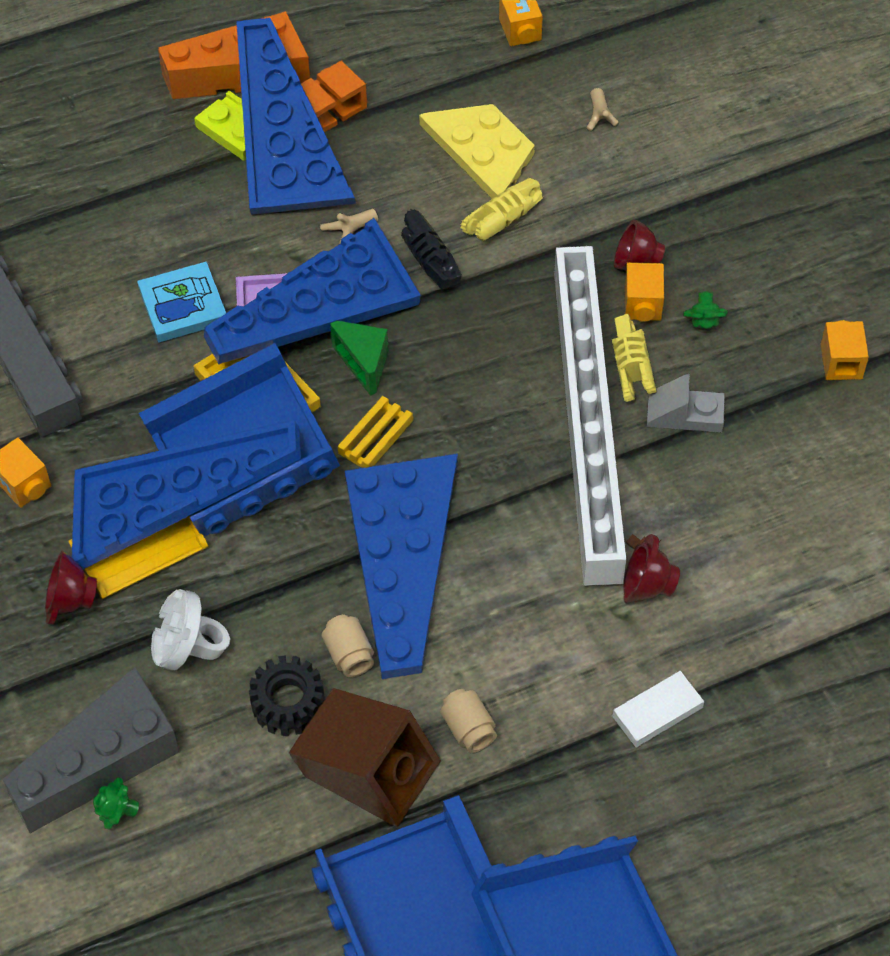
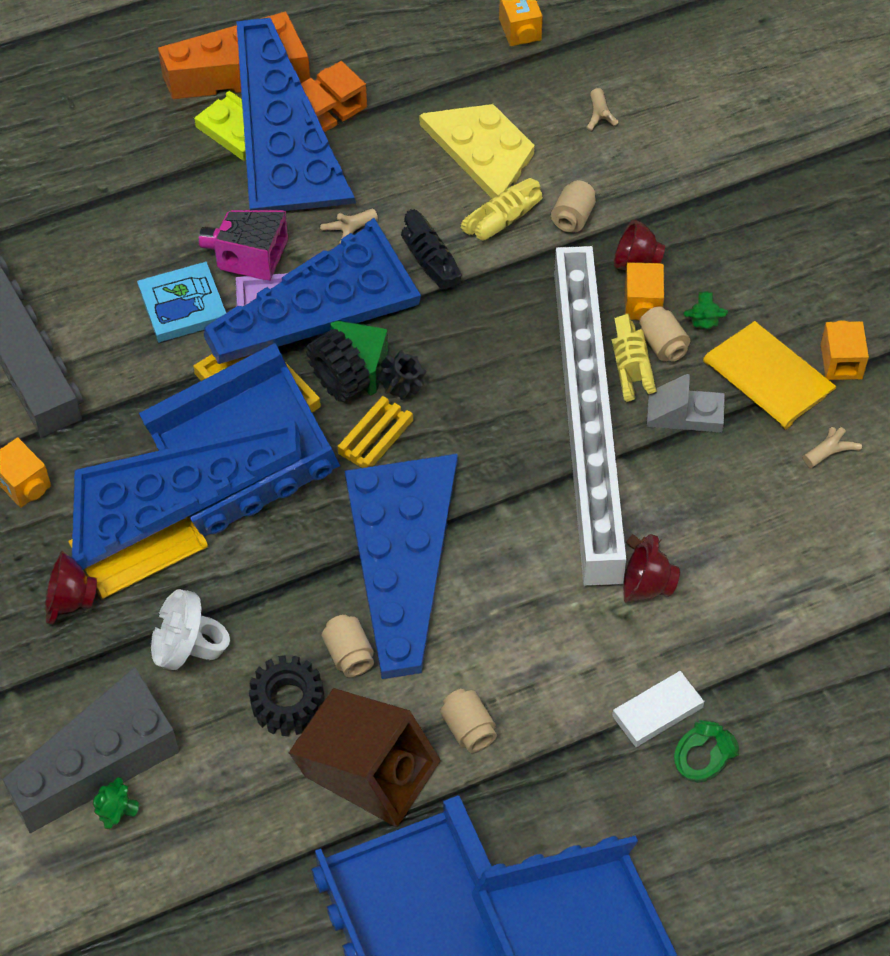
none -> torso [199,210,288,281]
none -> black tyre [306,329,370,402]
none -> black gear [377,350,426,400]
none -> tan brick [551,180,596,232]
none -> tan brick [639,306,690,361]
none -> green piece [674,719,739,783]
none -> yellow piece [703,321,837,430]
none -> tan bar [803,427,862,468]

